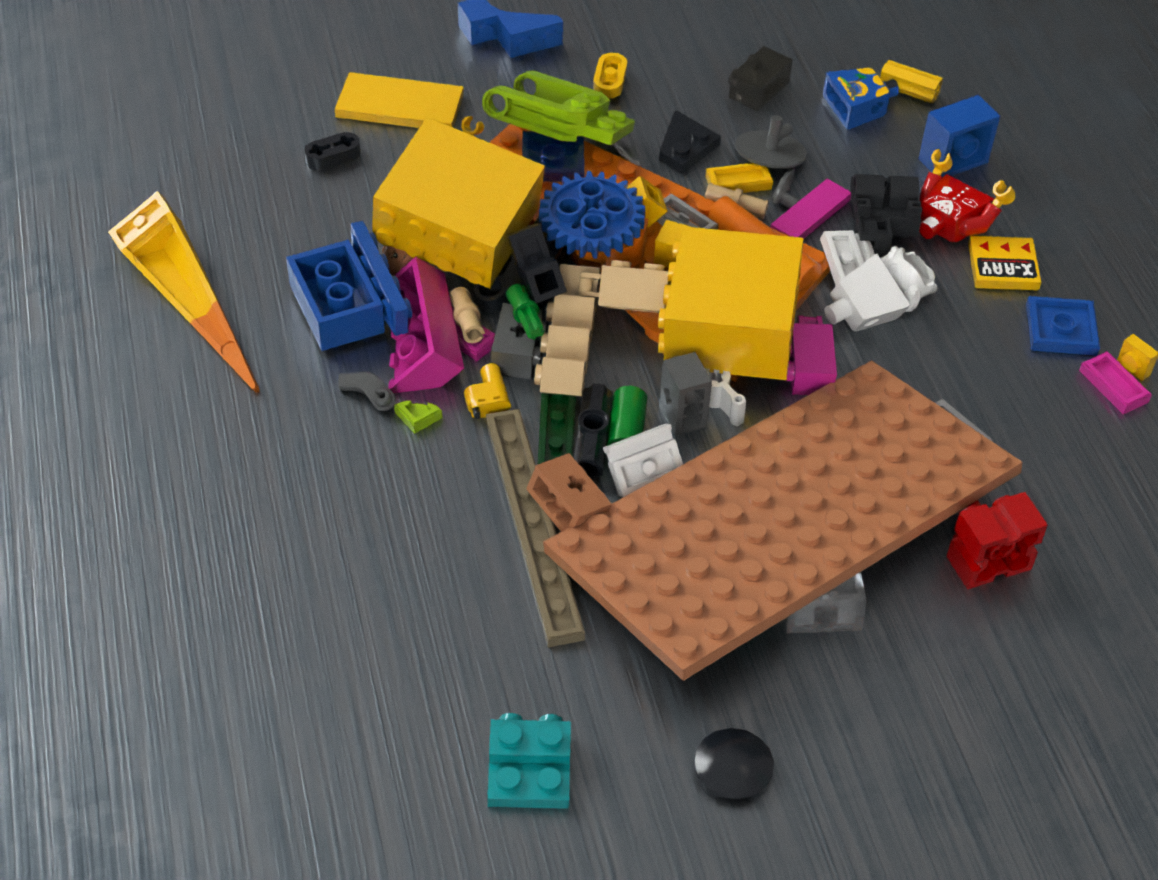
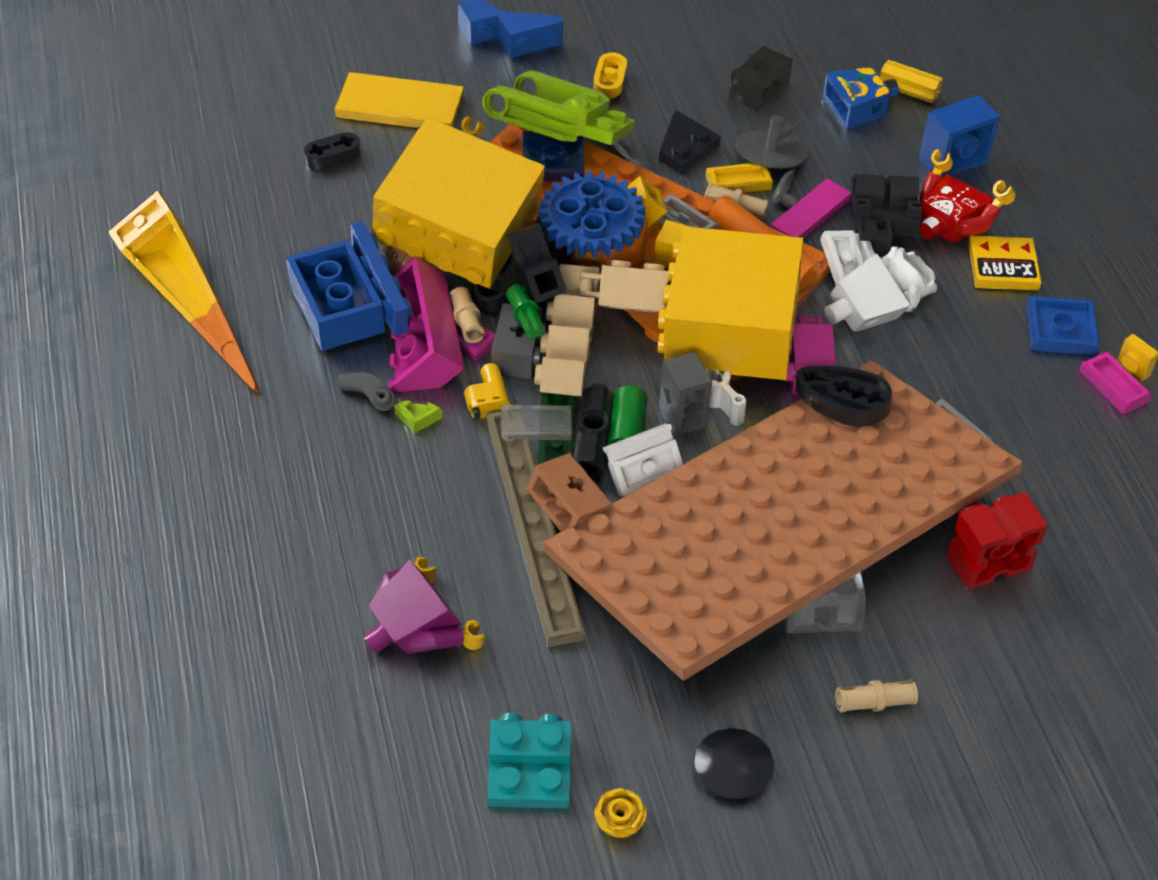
none -> magenta torso [363,557,486,654]
none -> clear tile [501,405,572,440]
none -> yellow plate [594,788,647,838]
none -> black piece [796,365,892,427]
none -> tan pin [835,679,918,713]

